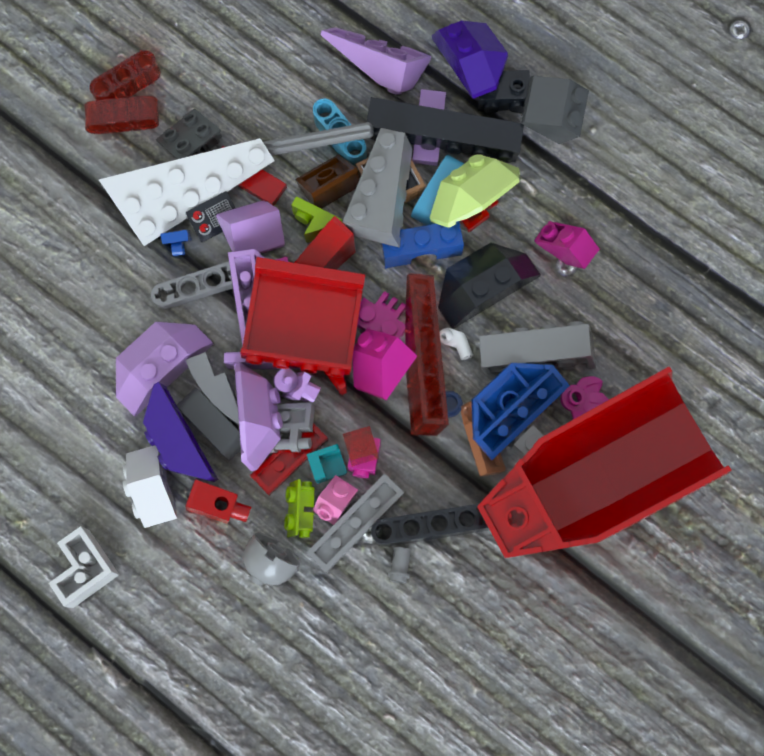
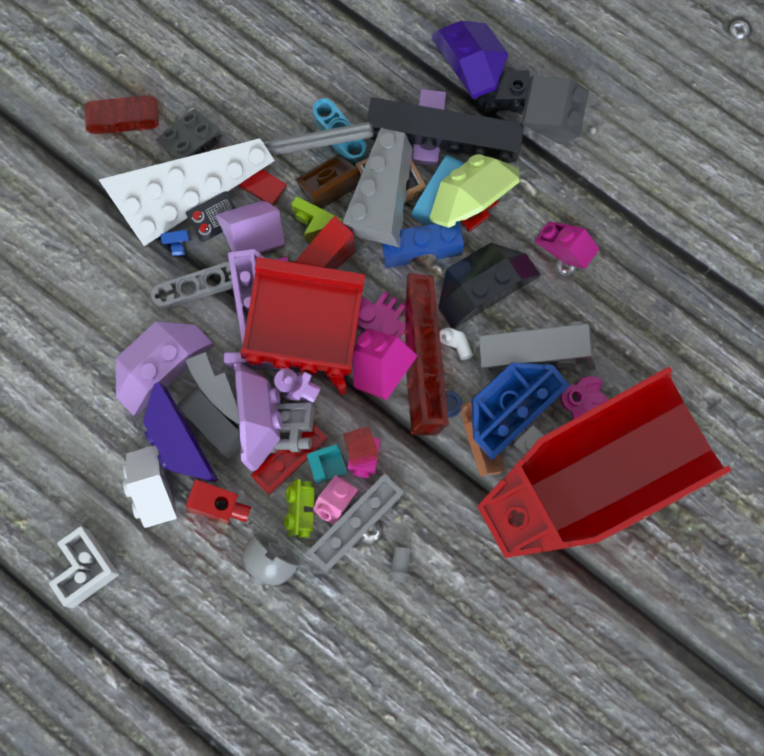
clear red beam [89,50,161,109] -> none
lavender wedge [321,27,431,94] -> none
black beam [371,503,489,547] -> none

